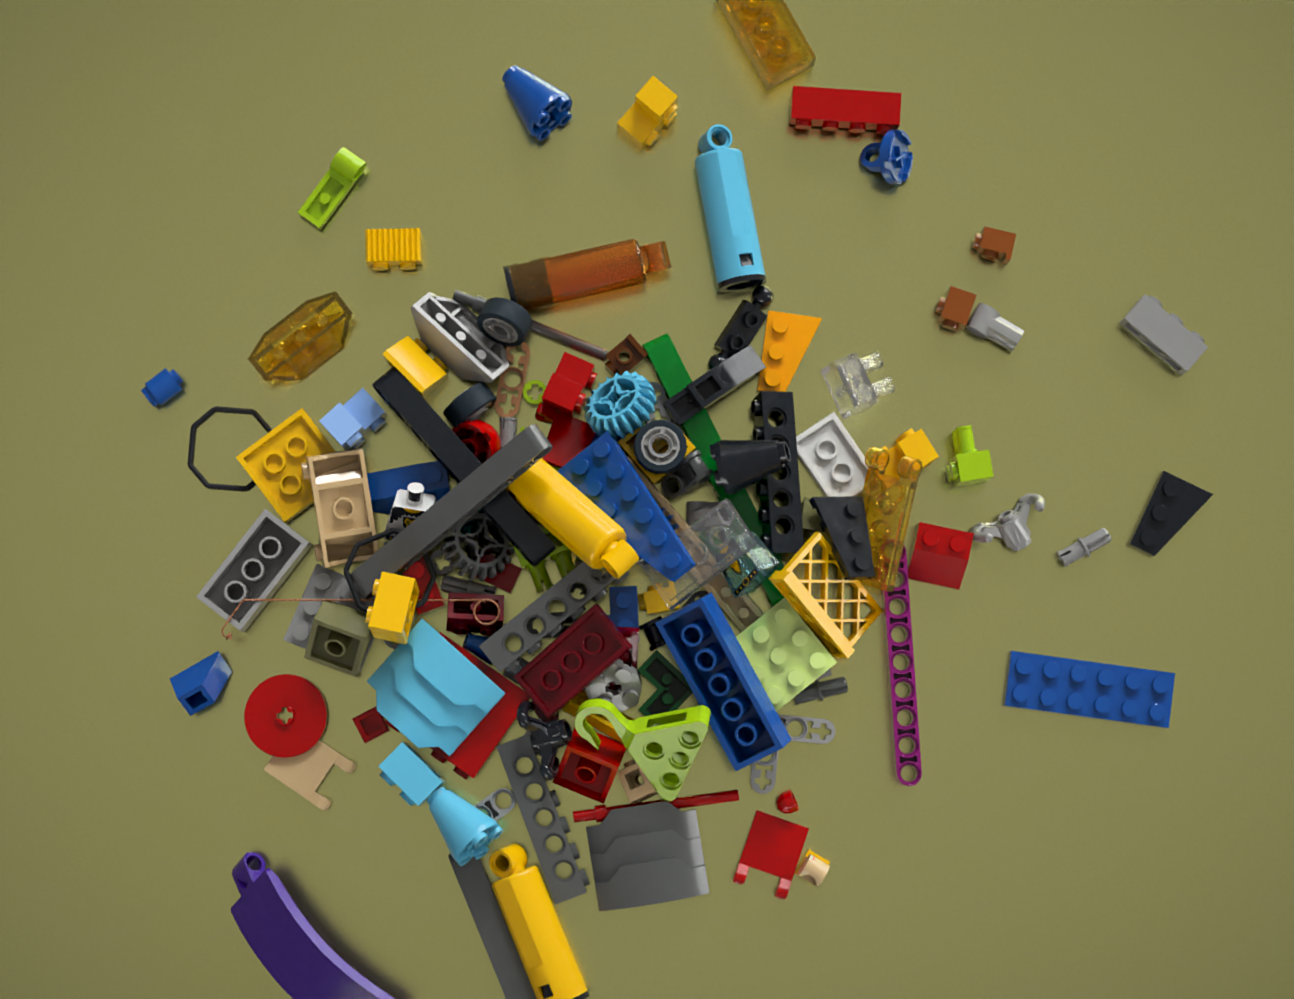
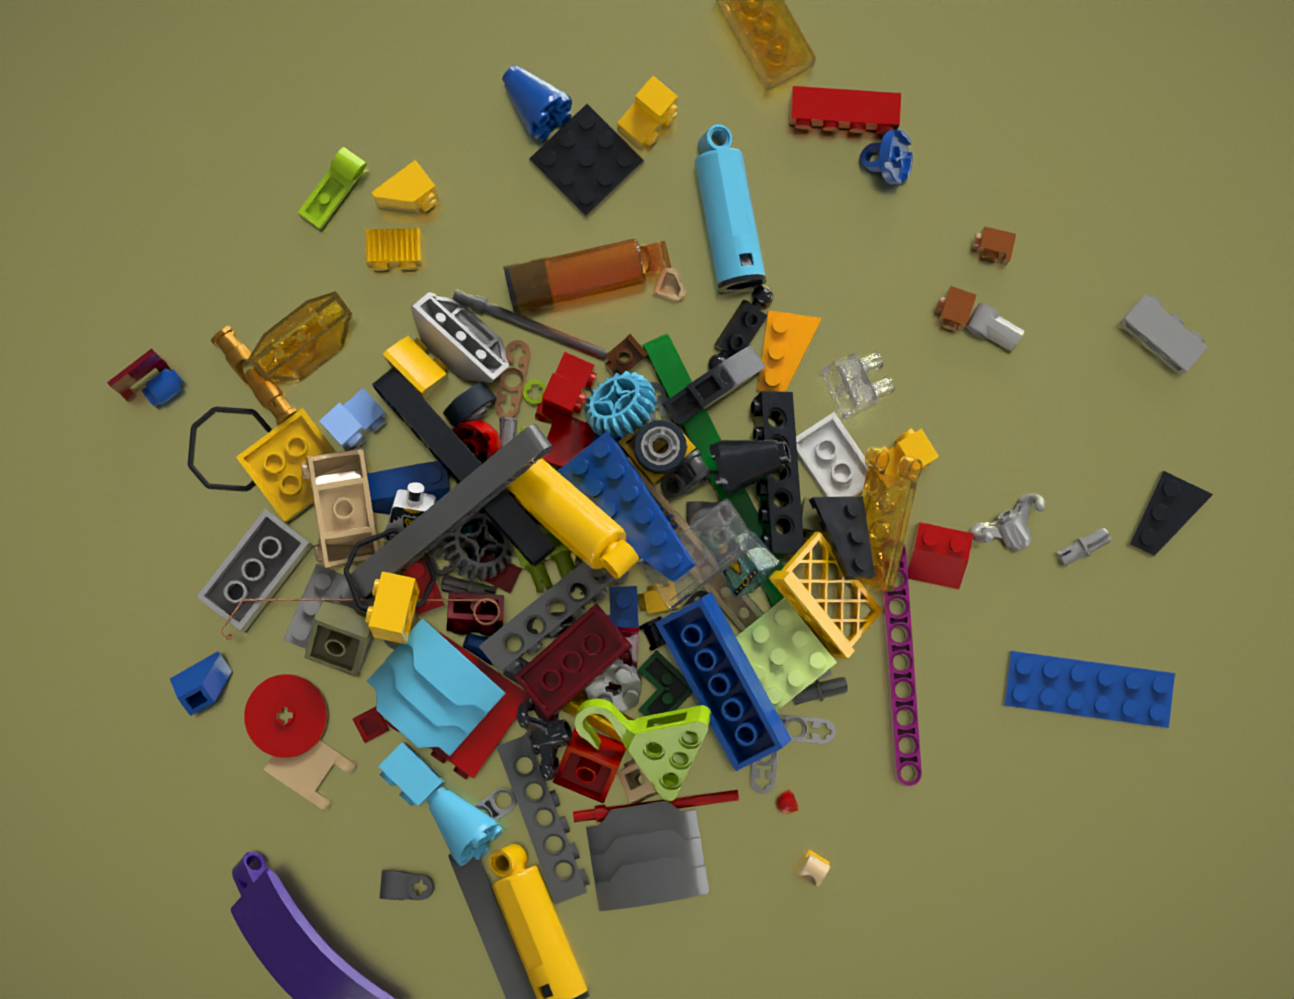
black wheel [477,297,532,347] -> none
red flag [733,810,809,899] -> none
lime brick [946,425,994,488] -> none
none -> dark red flag [107,348,170,401]
none -> pearl gold piece [210,326,297,425]
none -> yellow slope [371,160,439,214]
none -> dark grey piece [379,870,435,900]
none -> black plate [529,104,644,218]
none -> tan tile [652,267,686,303]

